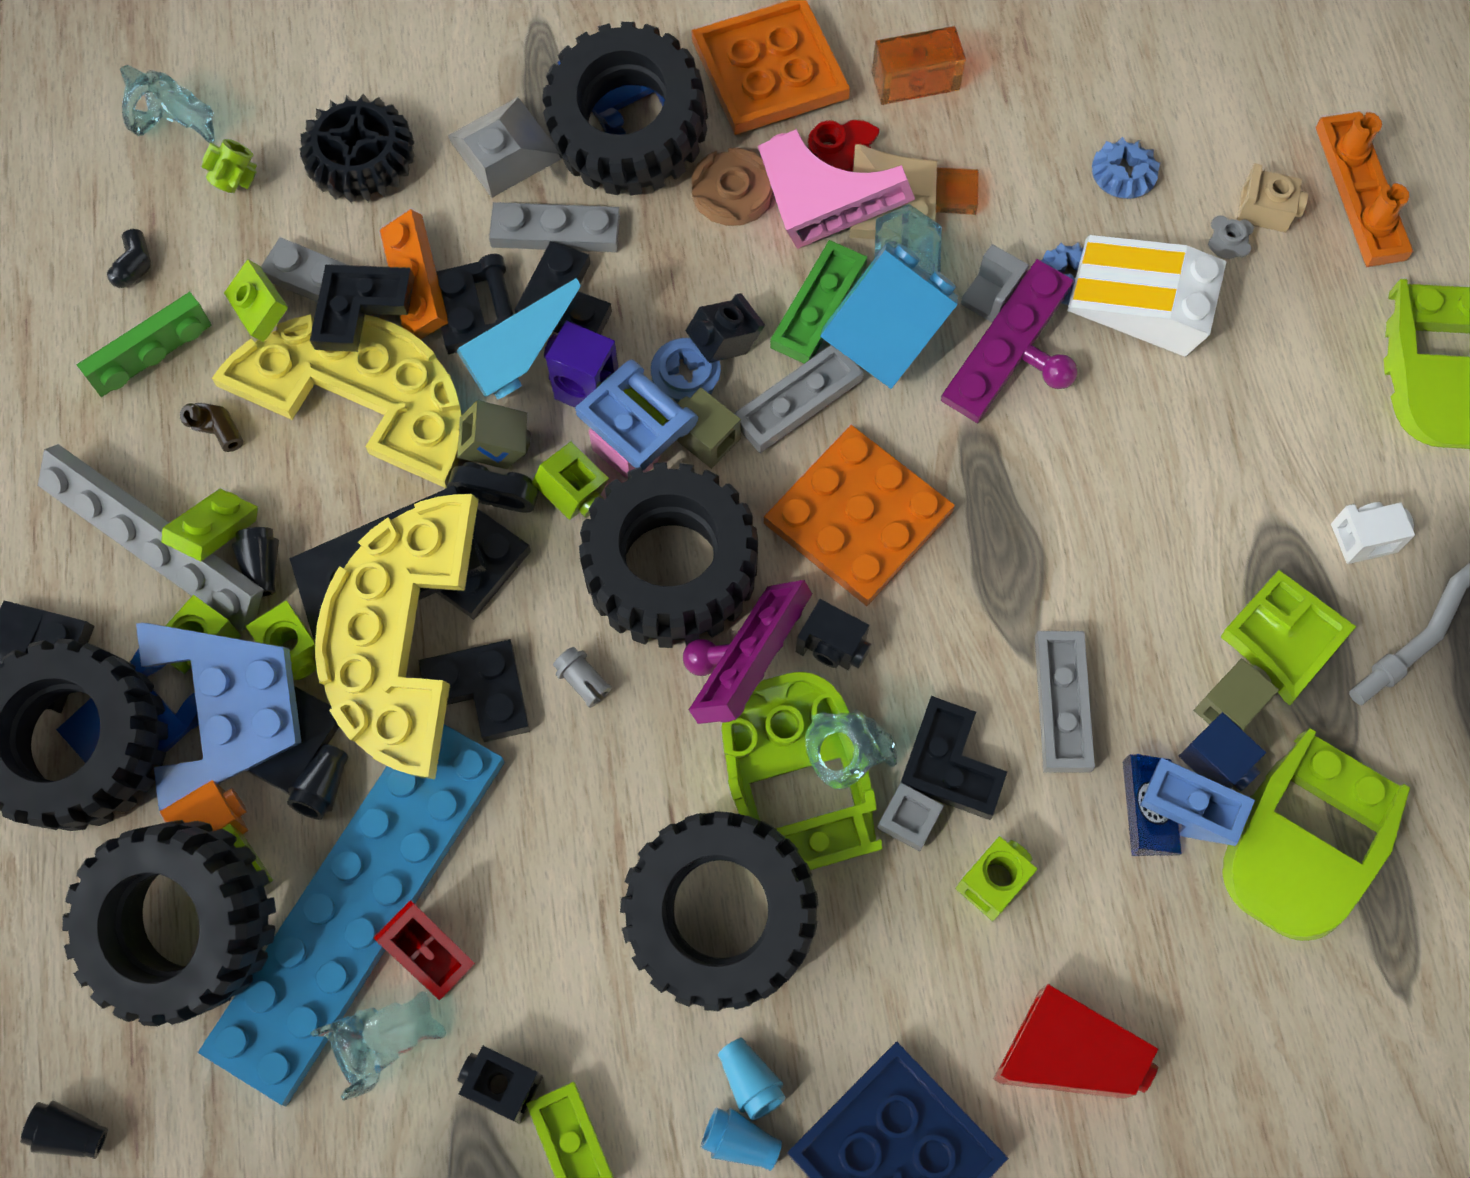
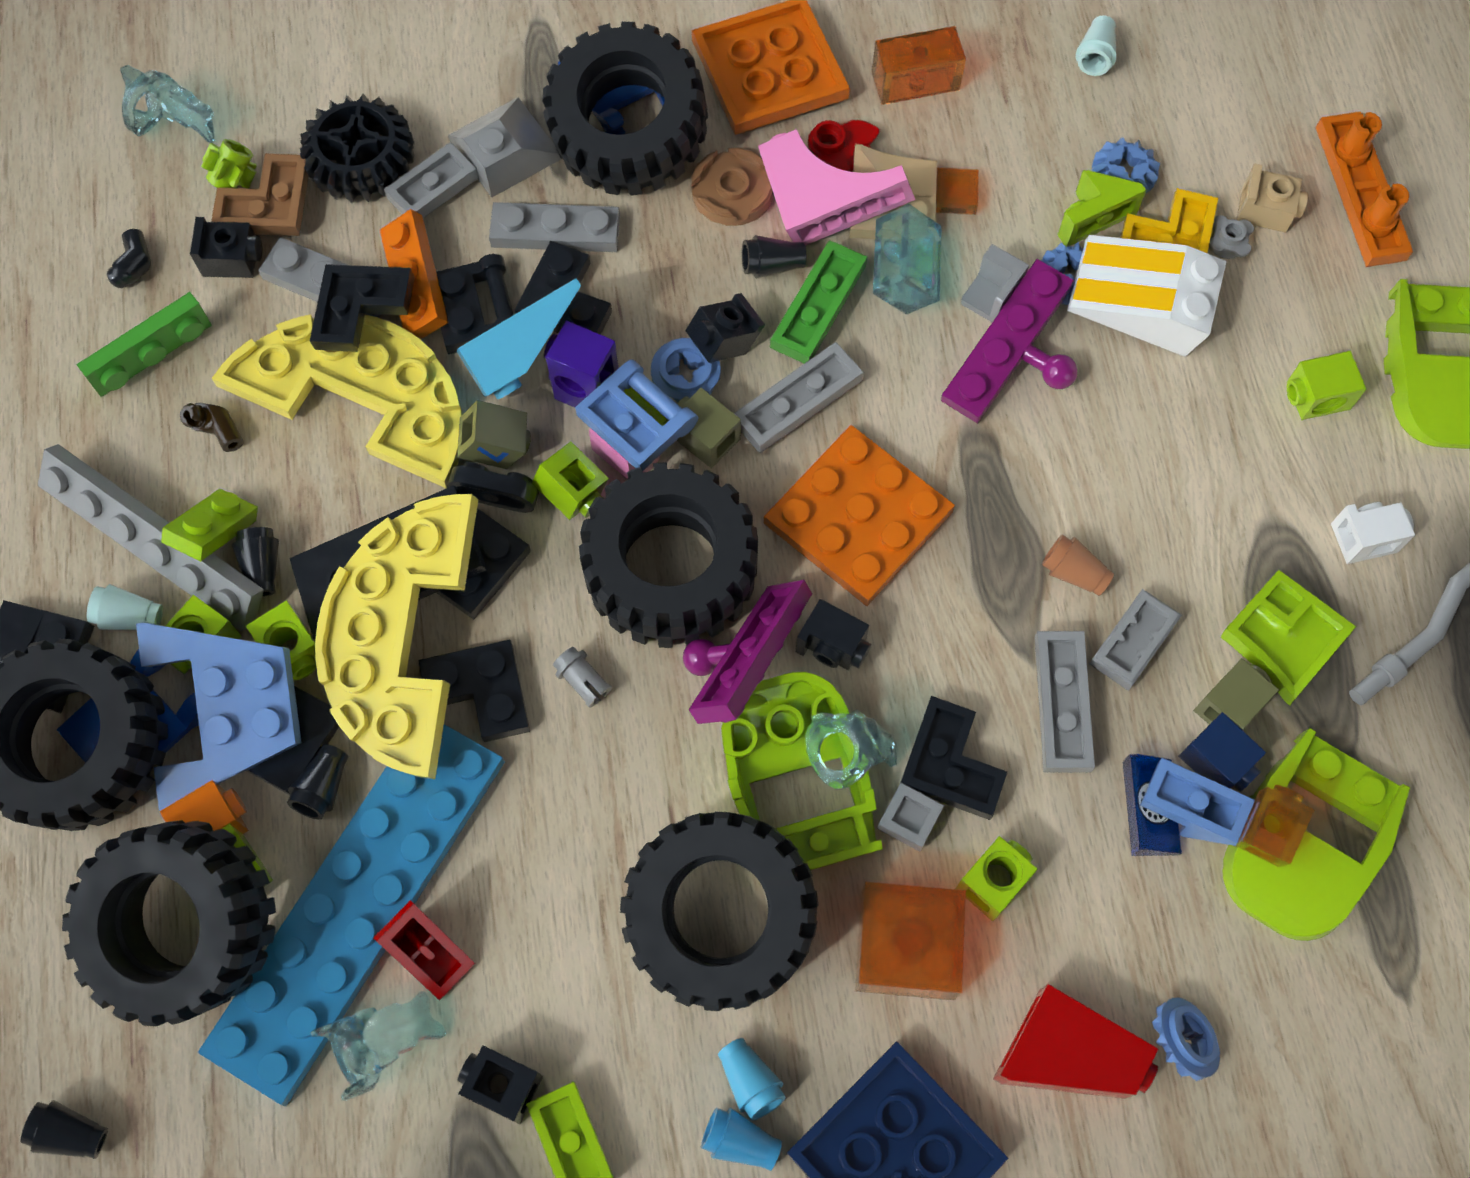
lime plate [224,259,288,342] -> none
dark azure brick [820,243,958,389] -> none
none -> light aqua cone [87,584,163,630]
none -> black brick [190,217,262,278]
none -> medium nougat plate [211,154,309,236]
none -> light grey plate [384,142,479,218]
none -> black cone [741,235,807,278]
none -> clear orange brick [855,881,966,1001]
none -> nougat cone [1042,534,1114,596]
none -> lime slope [1058,170,1146,246]
none -> light aqua cone [1076,16,1116,76]
none -> light grey plate [1089,589,1182,691]
none -> yellow plate [1120,188,1218,253]
none -> medium blue gear [1152,997,1220,1081]
none -> clear orange brick [1235,785,1315,867]
none -> lime brick [1286,351,1366,420]

